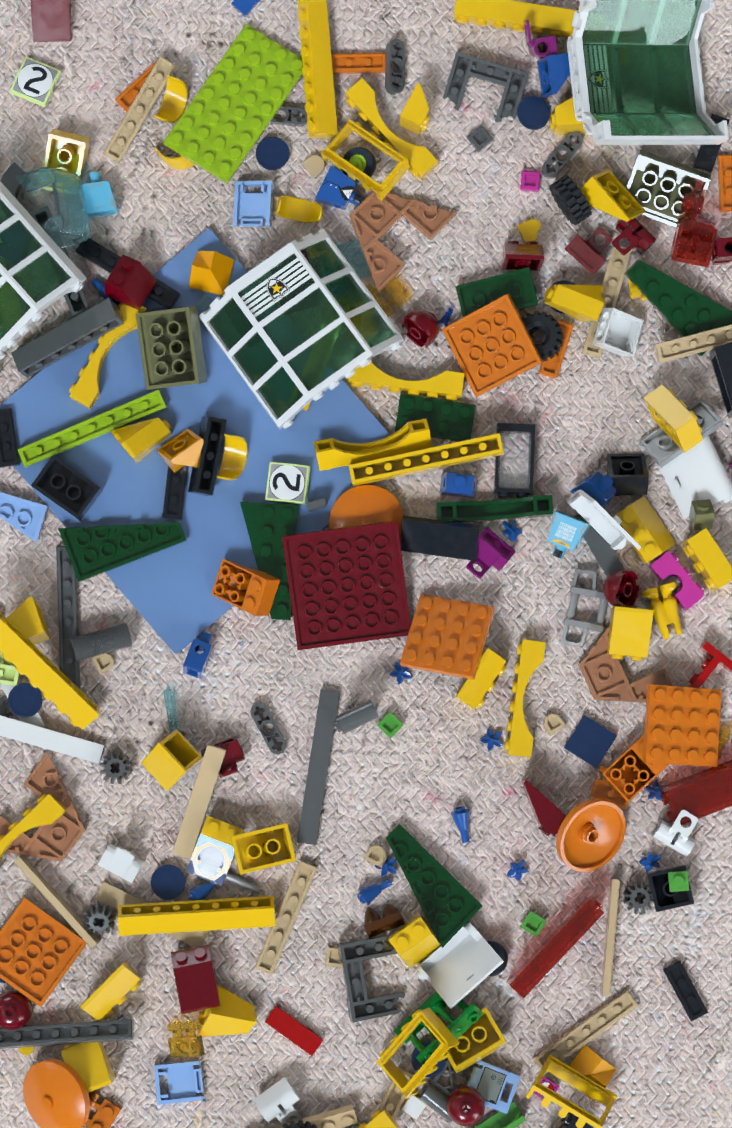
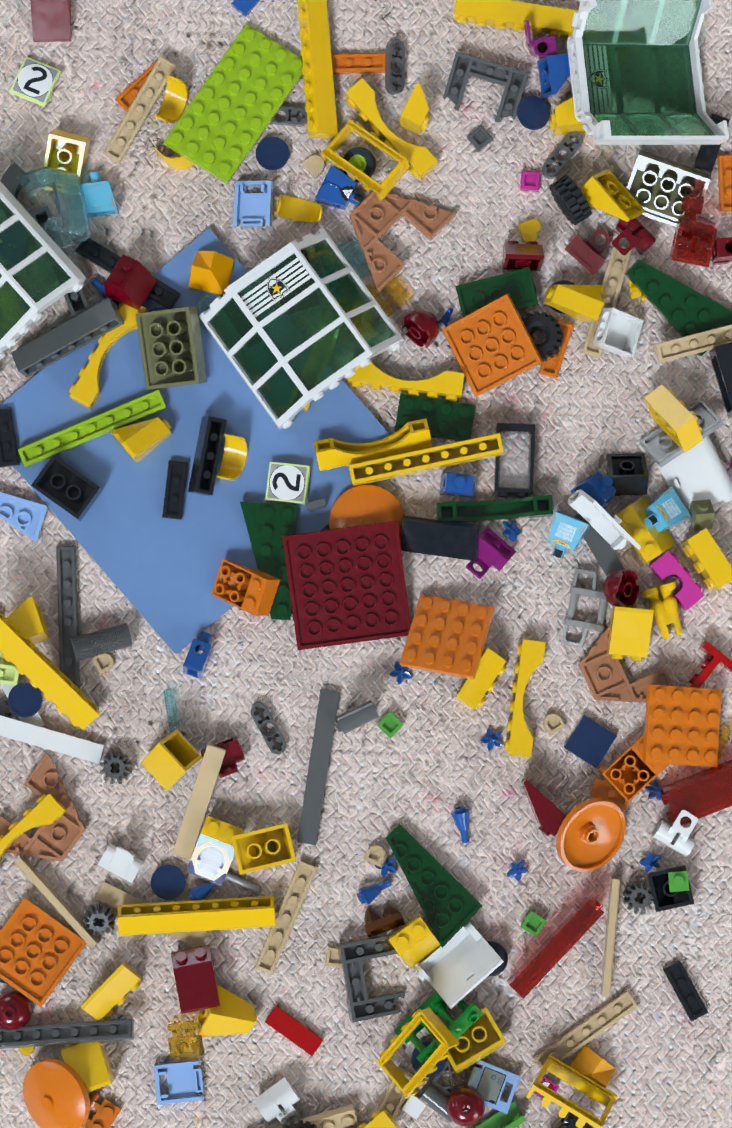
dark green wing [58,522,187,582] -> none
light orange slope [157,428,204,473] -> none
none -> medium azure torso [644,486,692,532]

